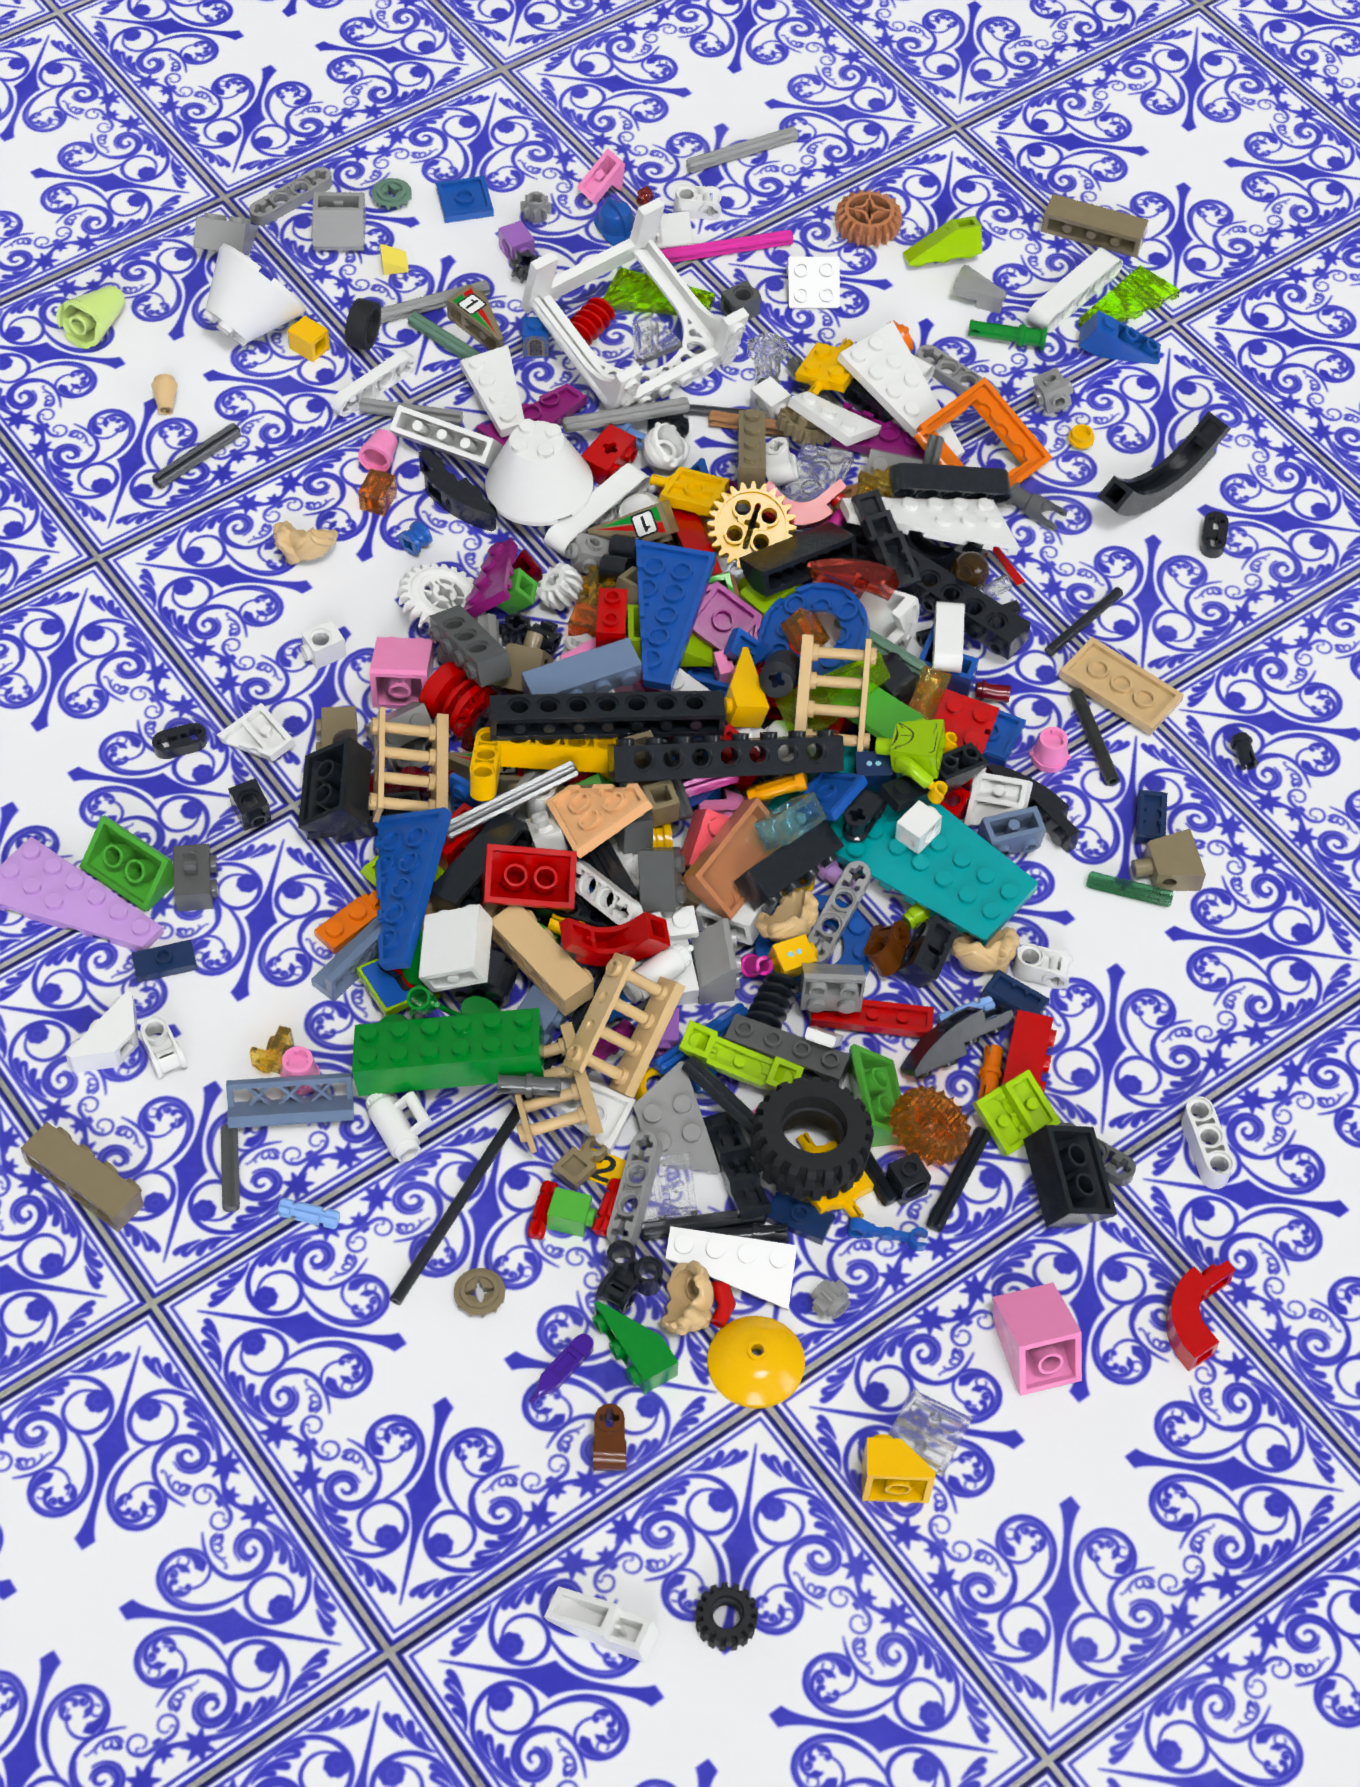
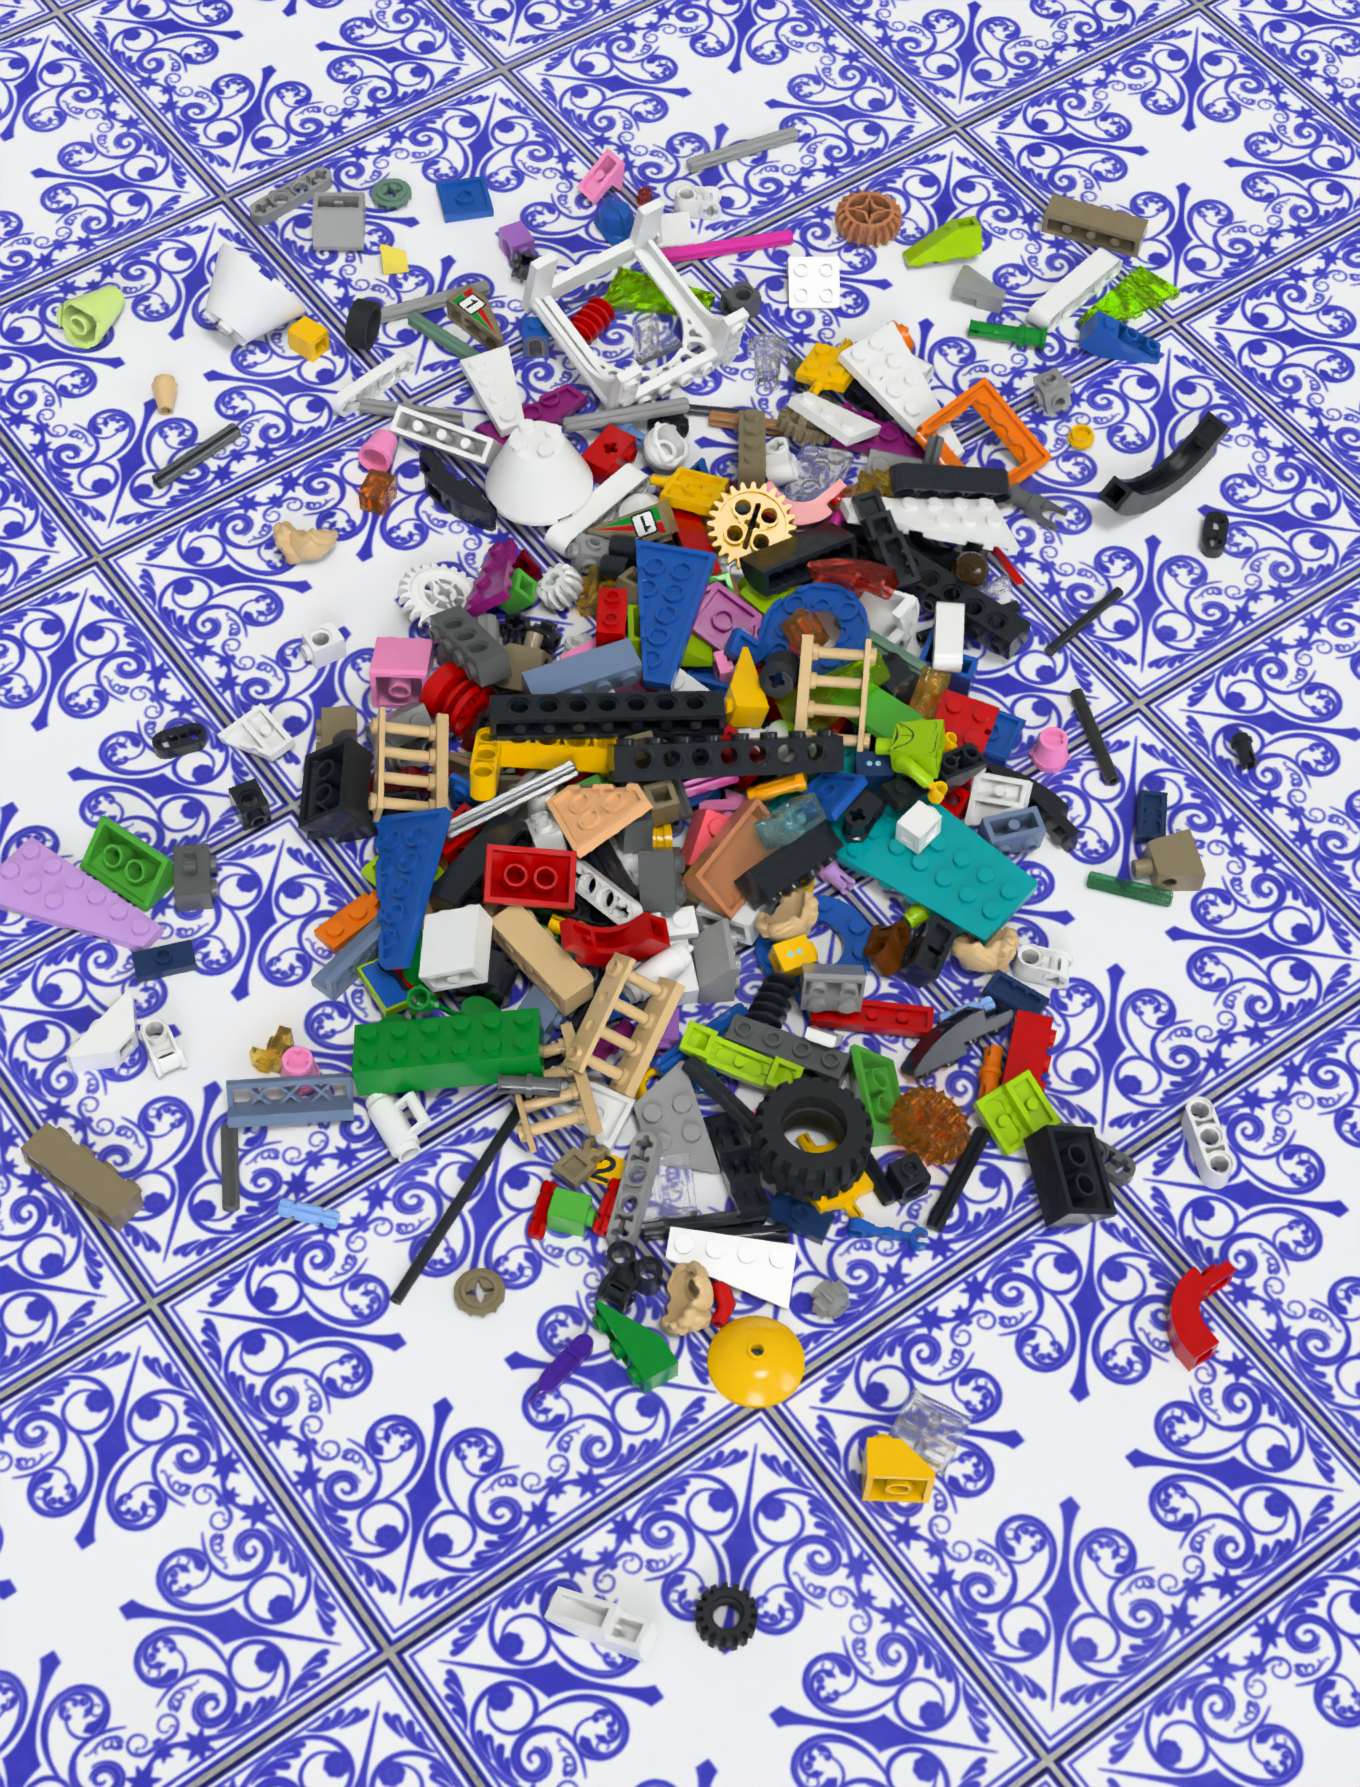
light grey slope [193,213,258,255] -> none
blue wheel [398,521,433,556] -> none
light grey gear [520,191,552,223] -> none
clear orange brick [568,601,598,638] -> none
reddish brown piece [593,1403,627,1471] -> none
dark pink pin [741,954,773,978] -> none
white brick [749,377,791,420] -> none
light grey beam [808,861,871,964] -> none
light grey beam [916,344,1000,395] -> none
dark red pin [974,680,1011,703] -> none
bright pink slope [992,1282,1082,1396] -> none
tan plate [1059,637,1184,735] -> none

